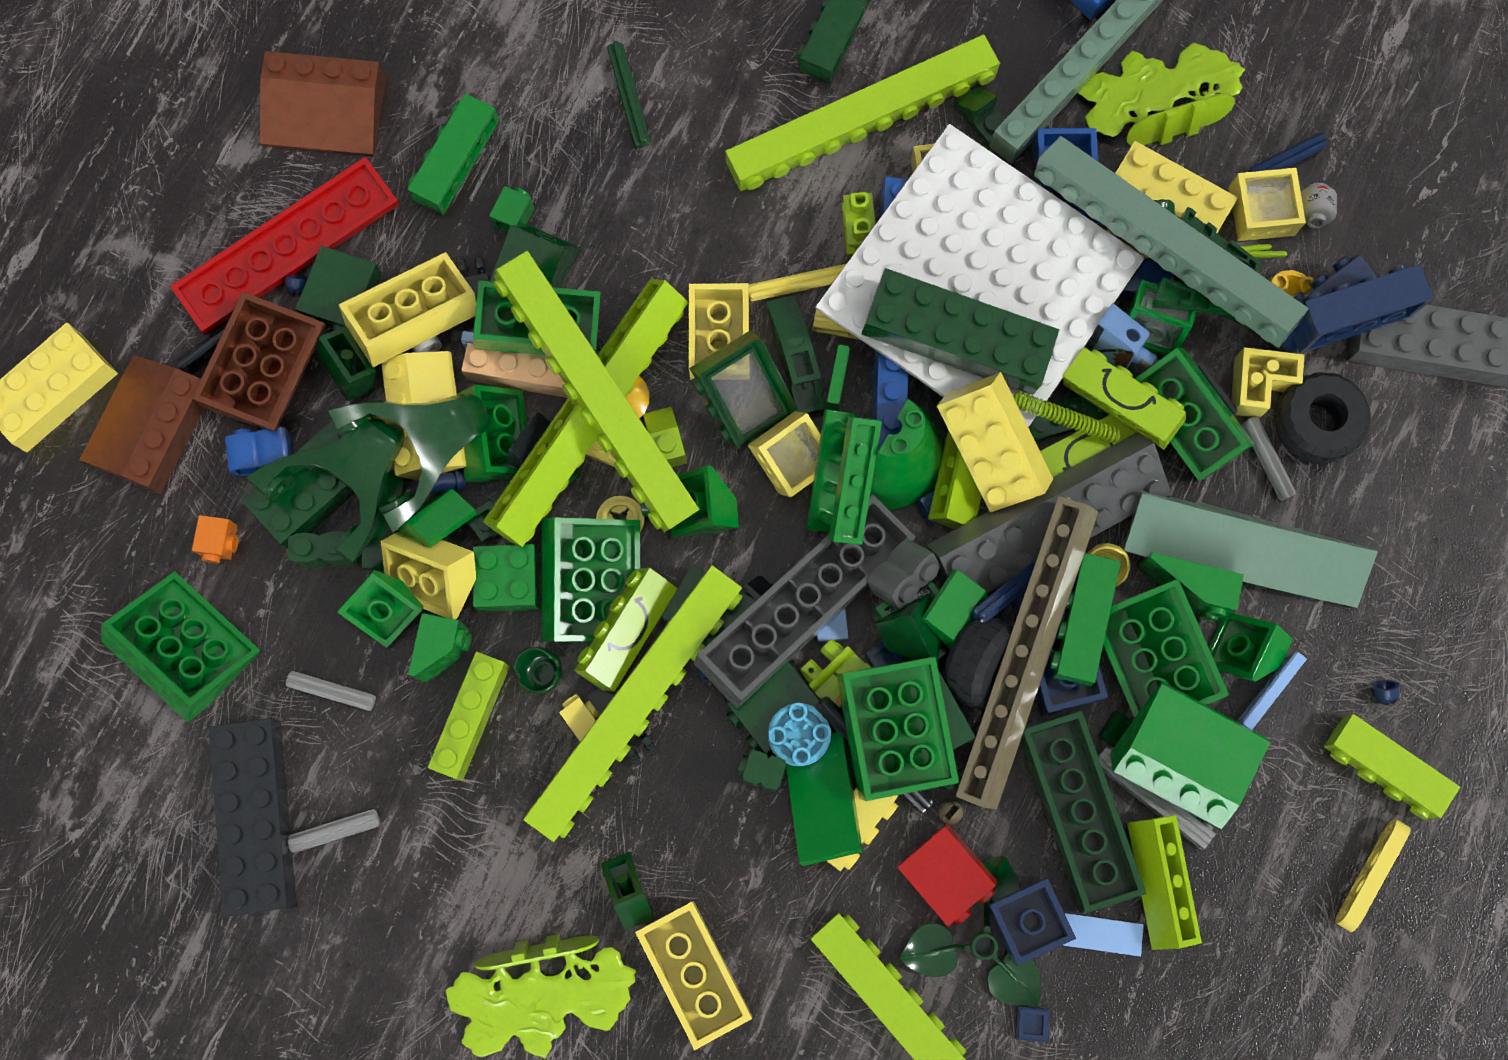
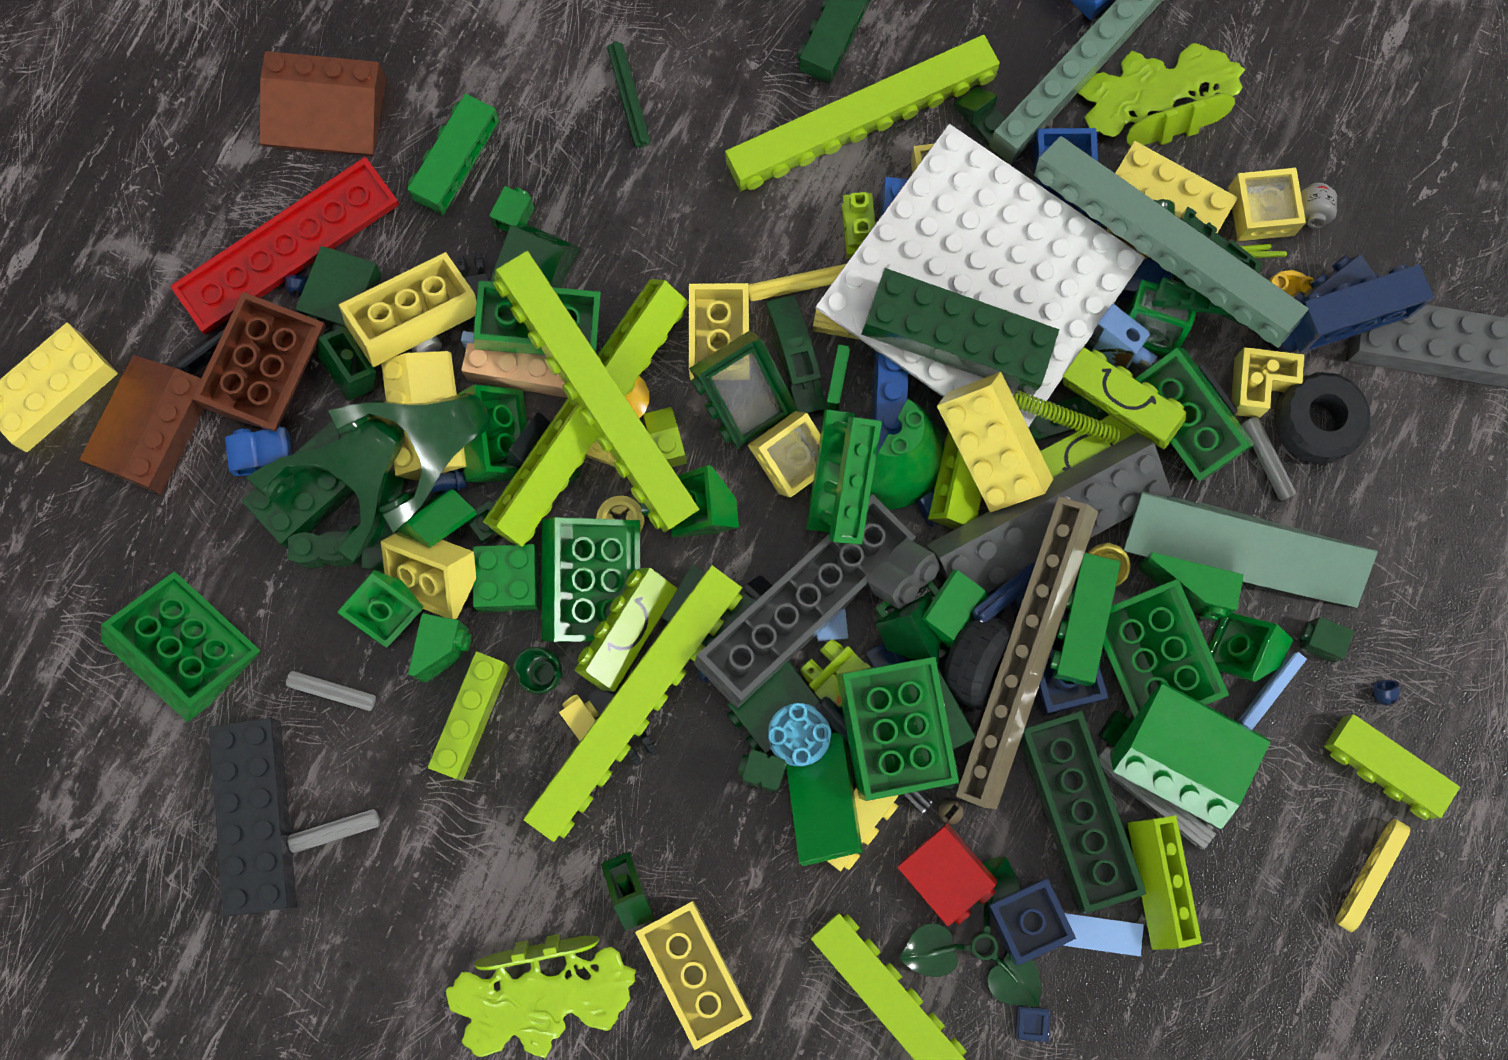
orange brick [192,515,238,563] -> none
dark blue axle [1248,133,1328,183] -> none
none -> dark green brick [1300,617,1354,663]

